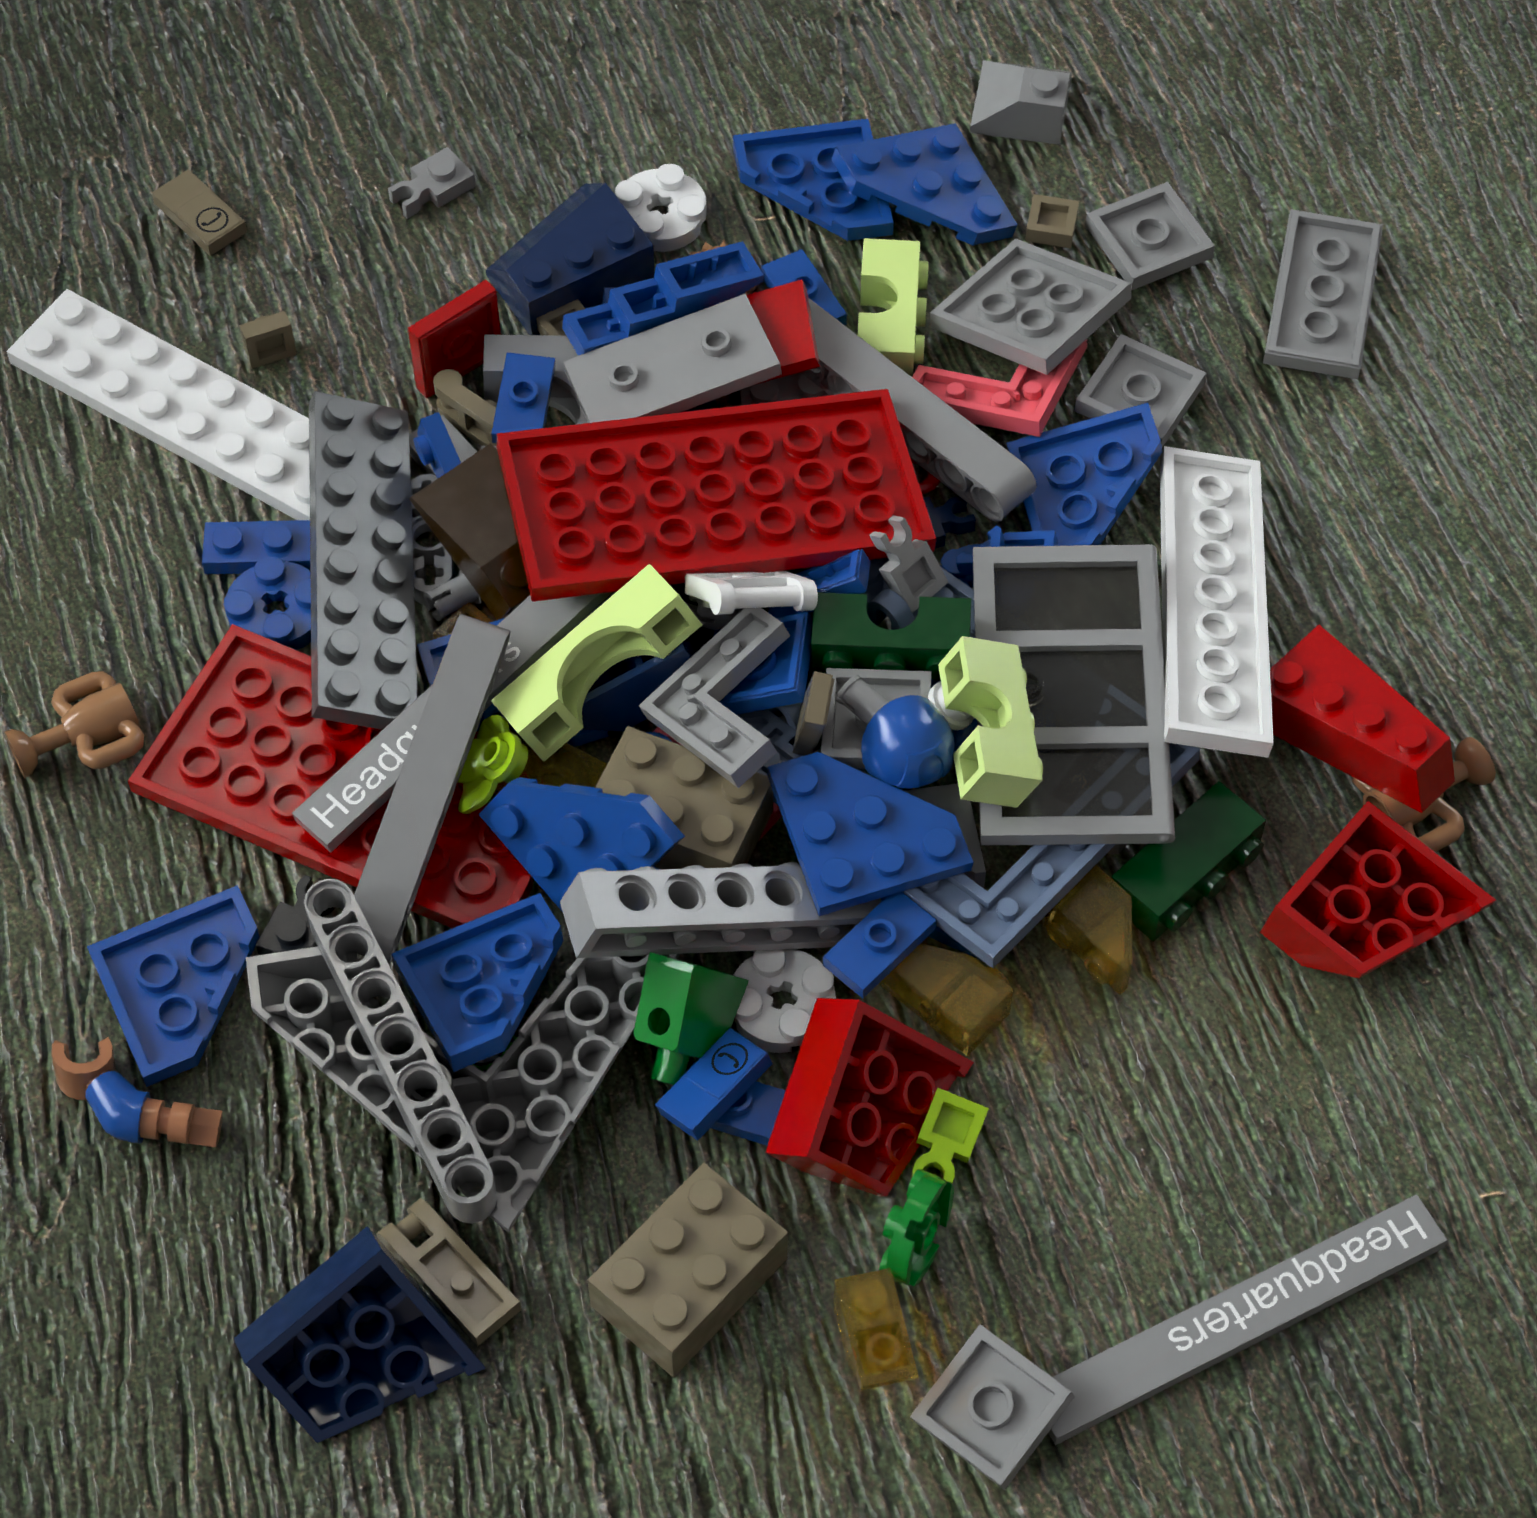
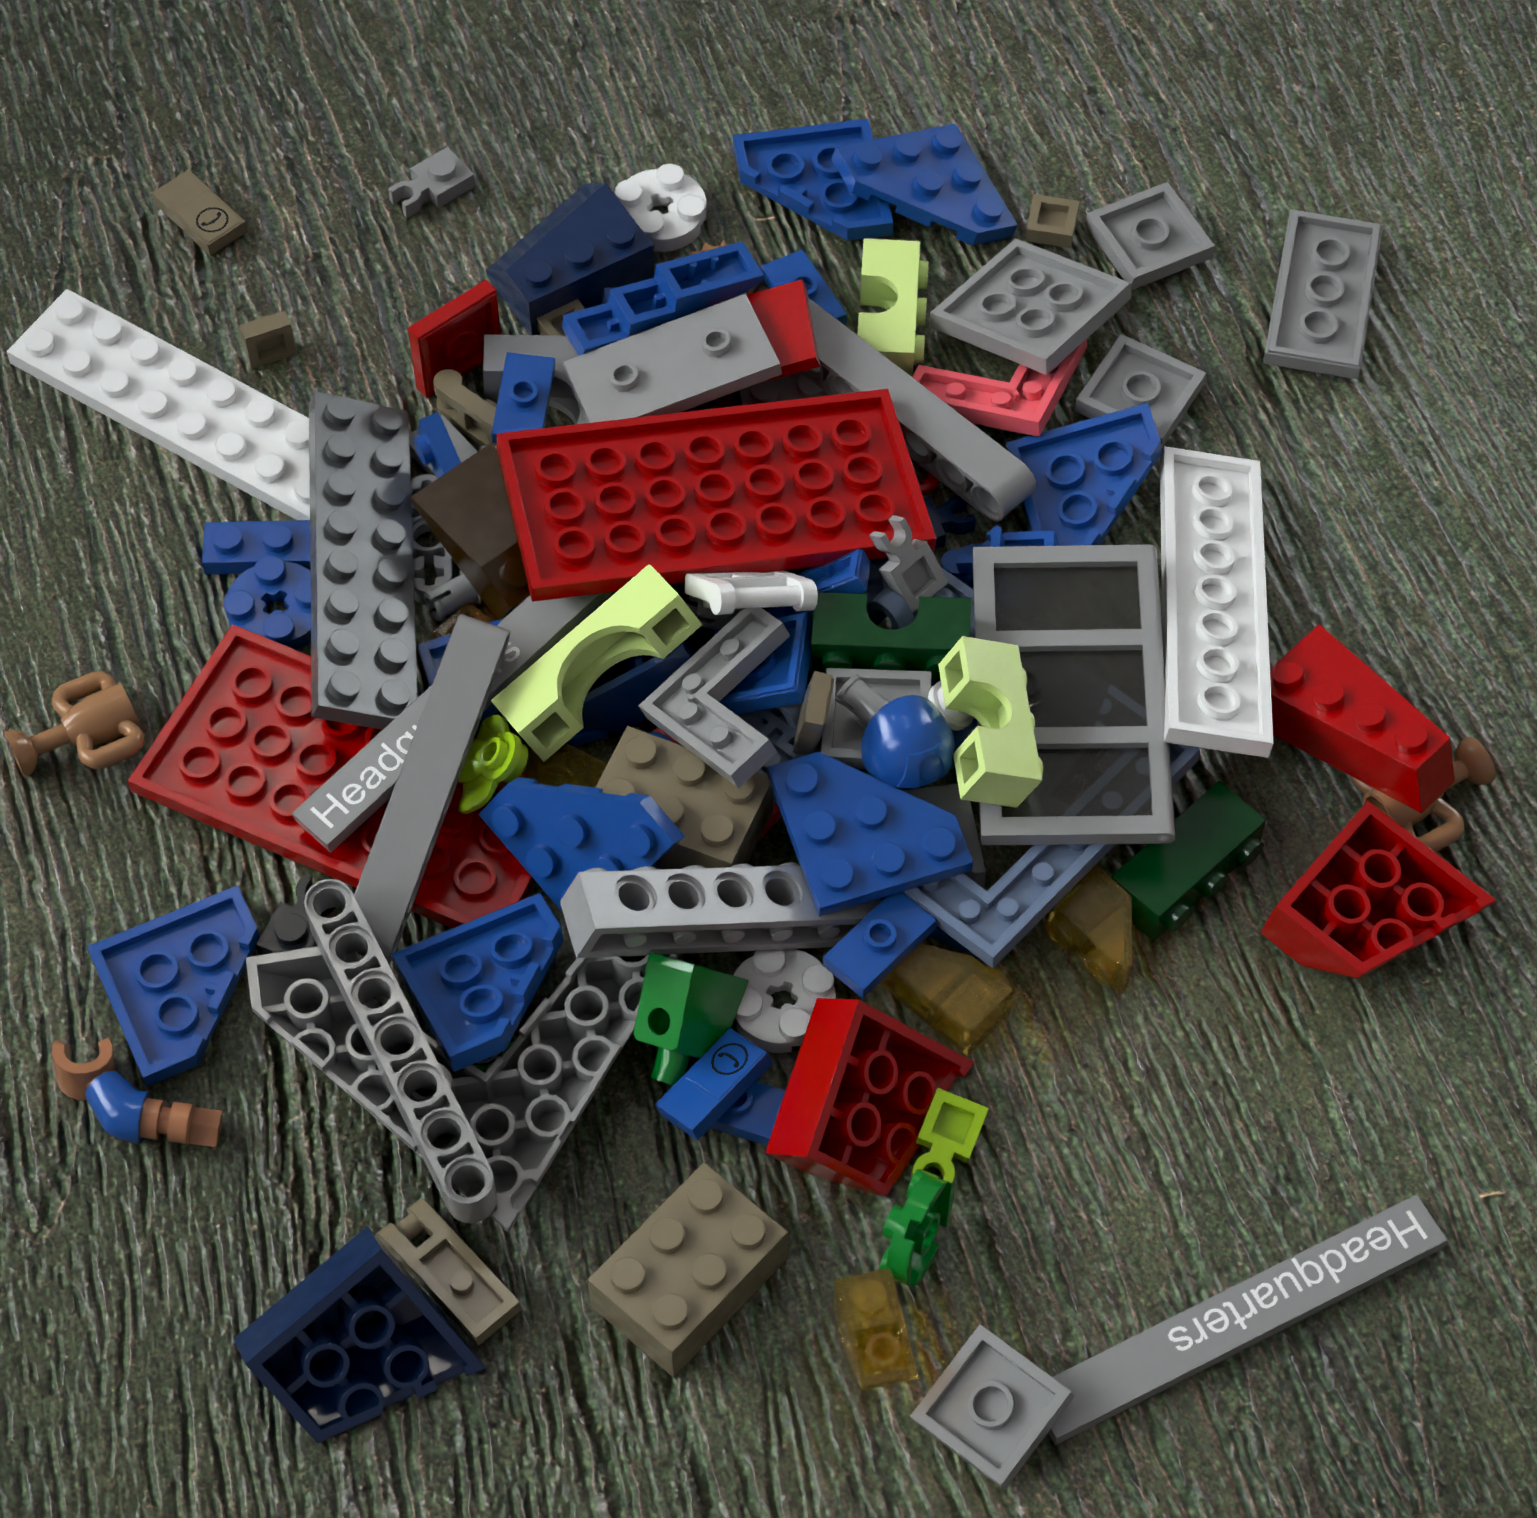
light grey slope [970,60,1072,145] -> none

